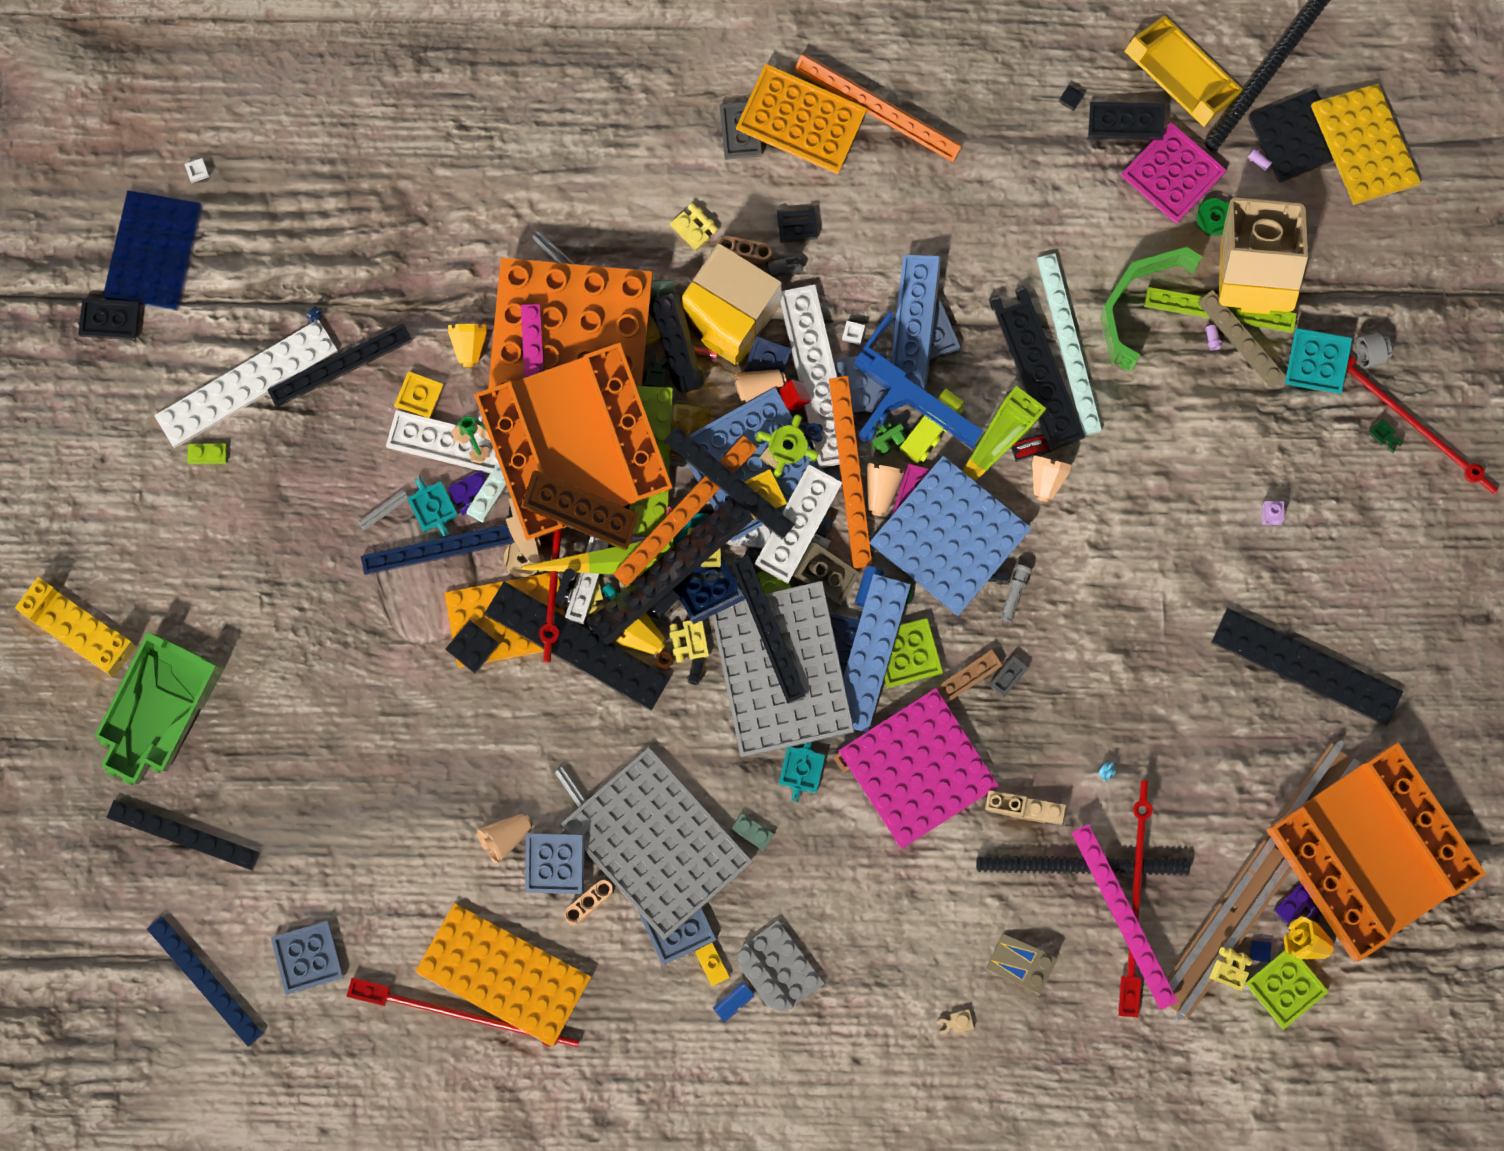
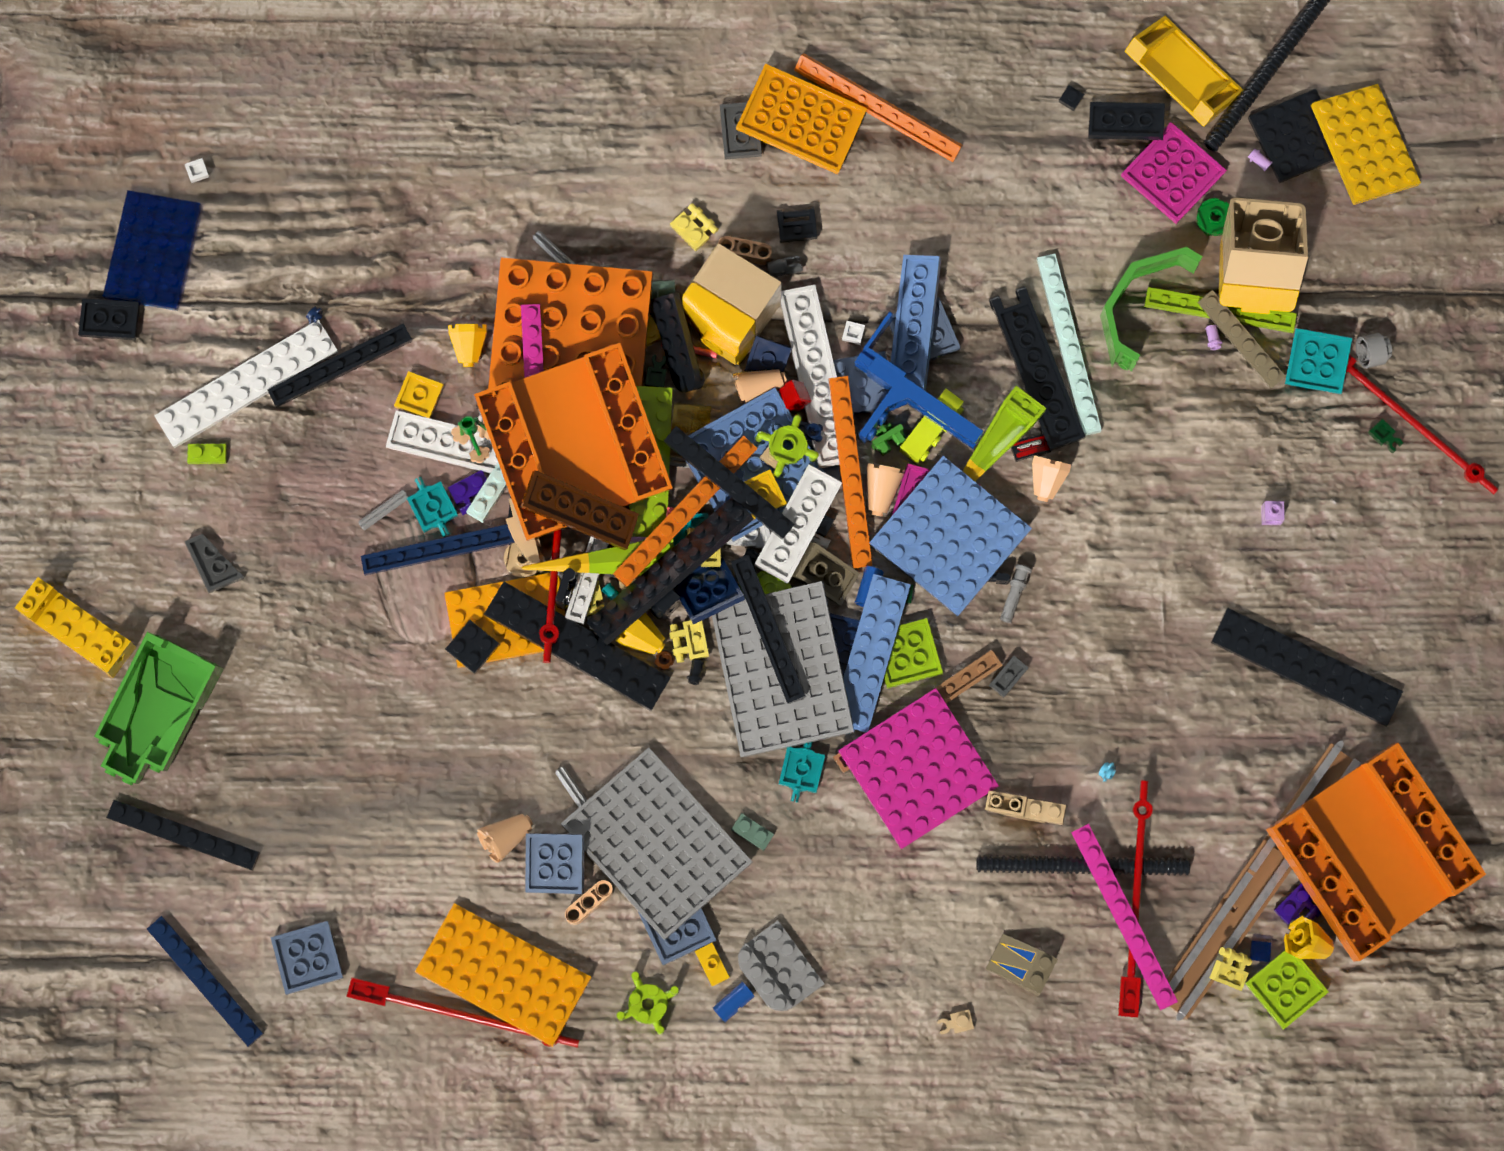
none -> dark grey wing [185,534,244,594]
none -> lime plate [617,972,679,1035]

